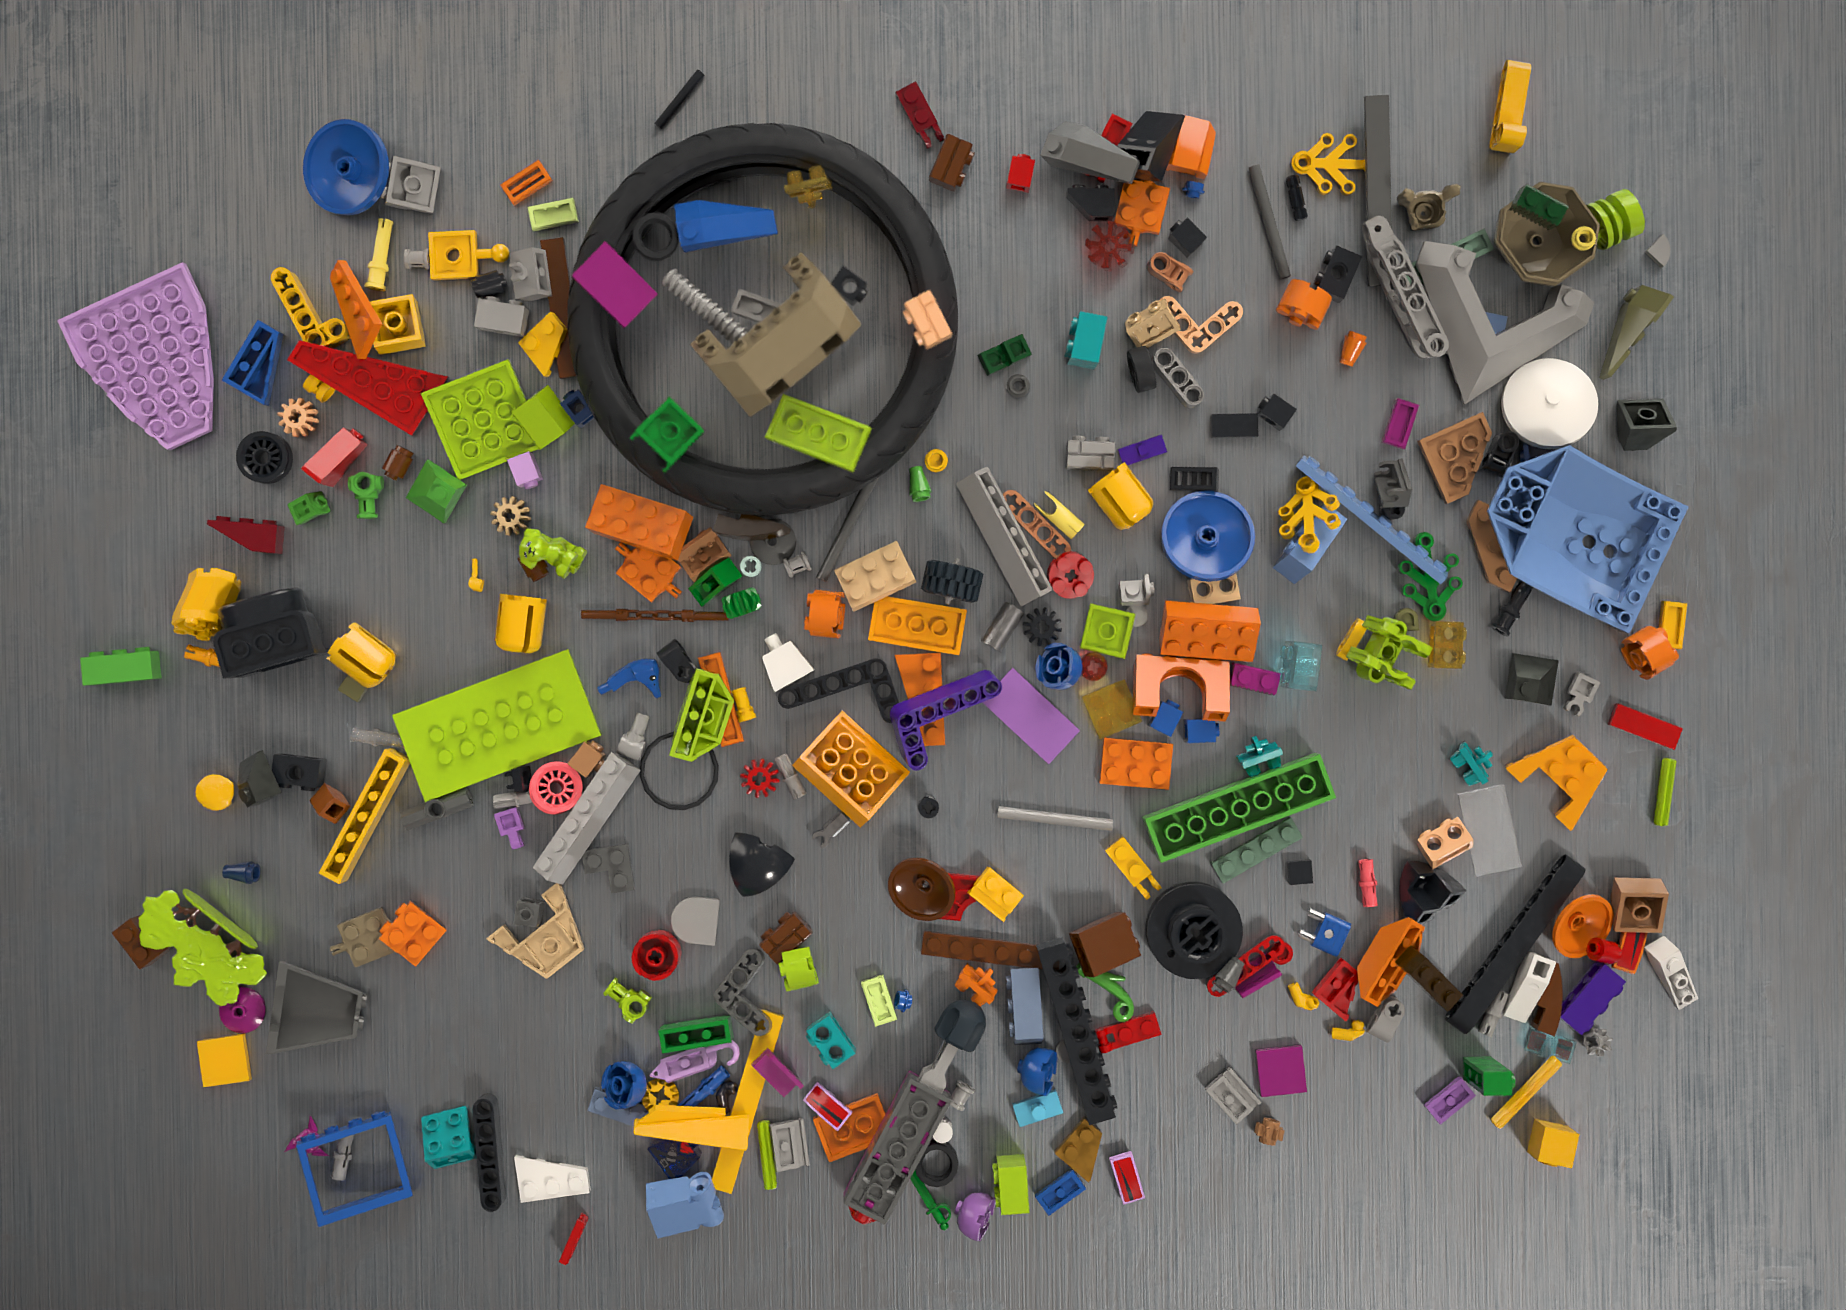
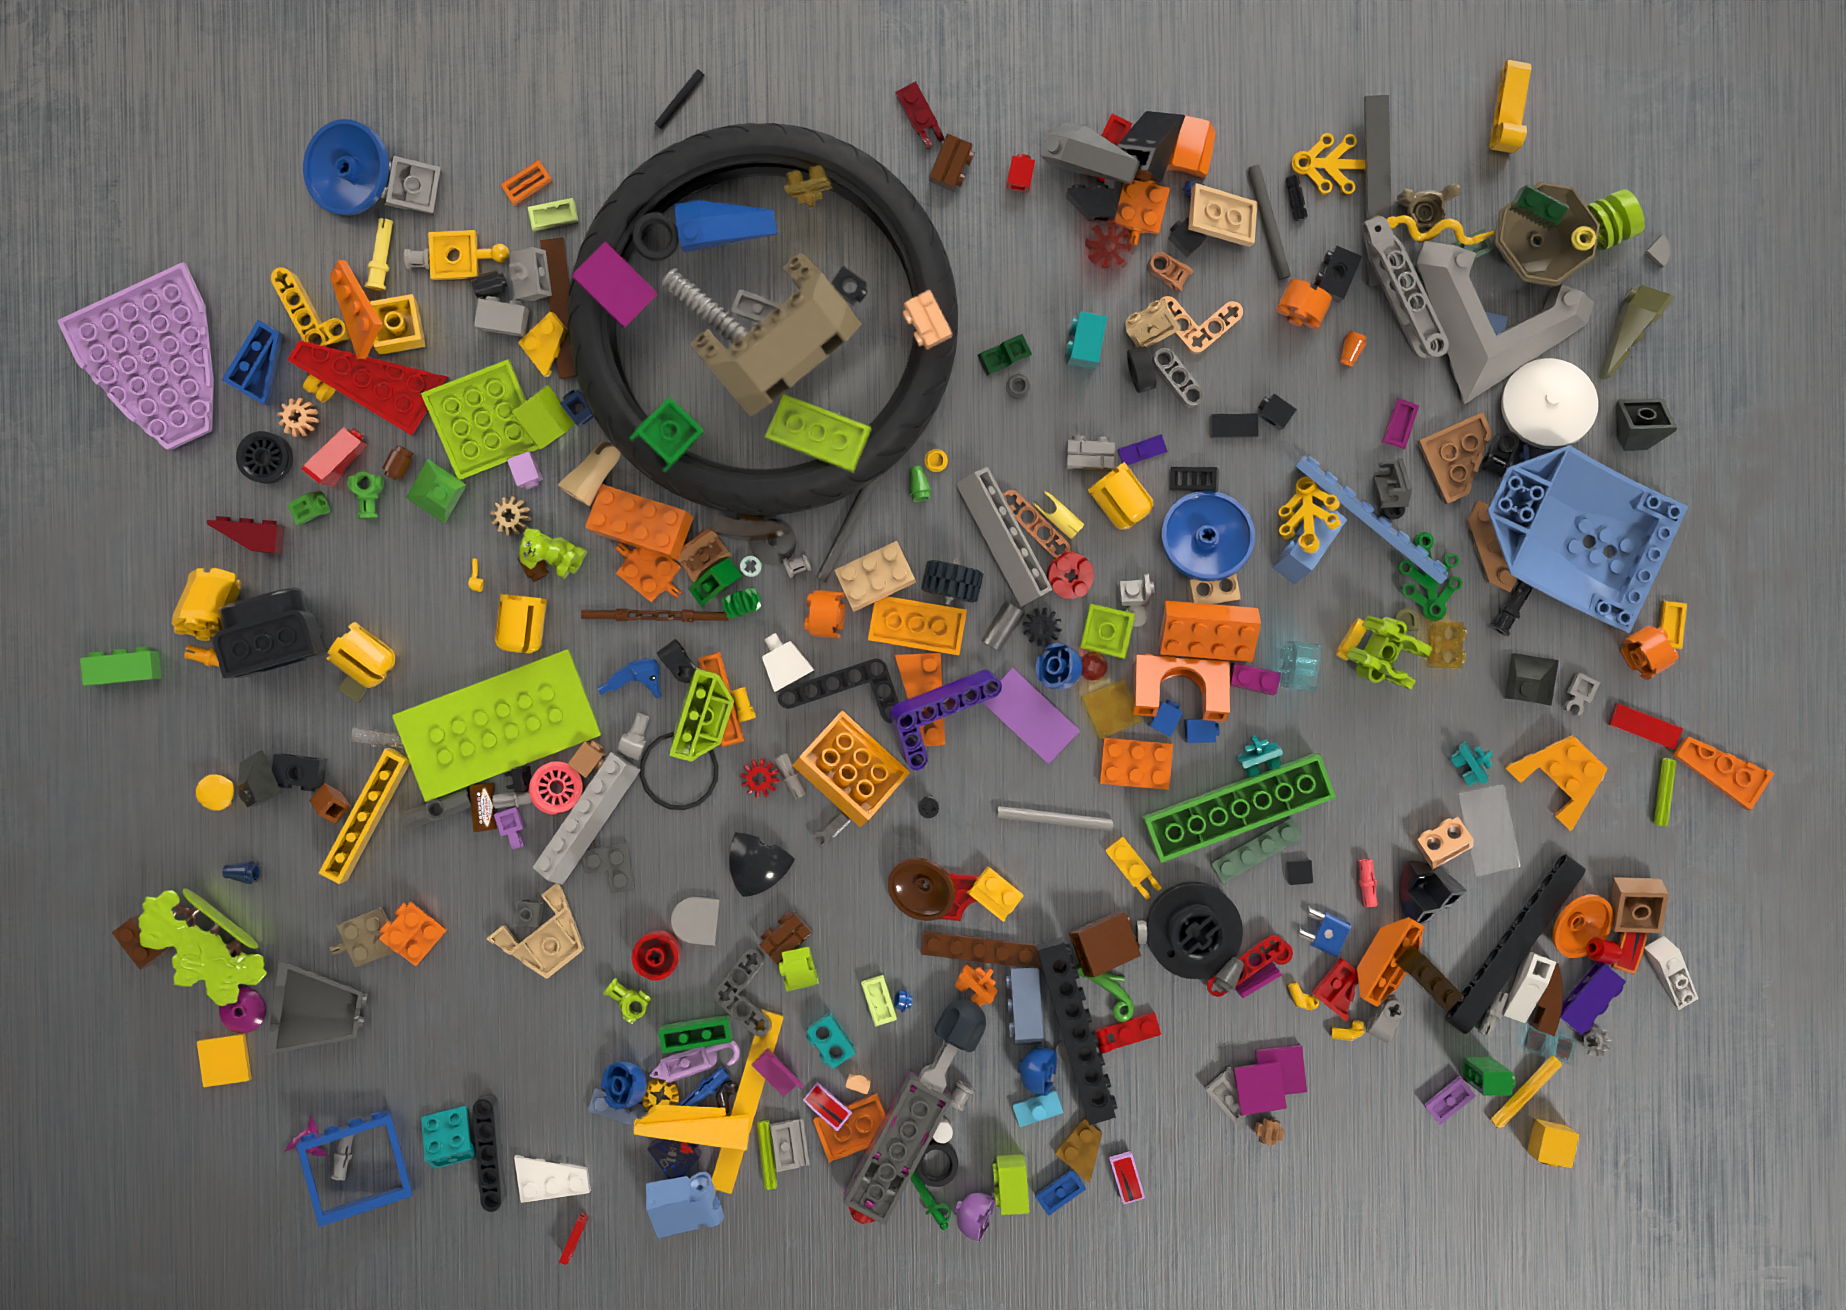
none -> tile [470,783,497,832]
none -> tan piece [558,441,621,508]
none -> light nougat tile [845,1074,870,1094]
none -> light grey tile [1136,920,1147,944]
none -> tan plate [1188,183,1257,247]
none -> magenta tile [1233,1061,1287,1116]
none -> yellow animal [1387,215,1495,245]
none -> orange wing [1673,737,1775,811]

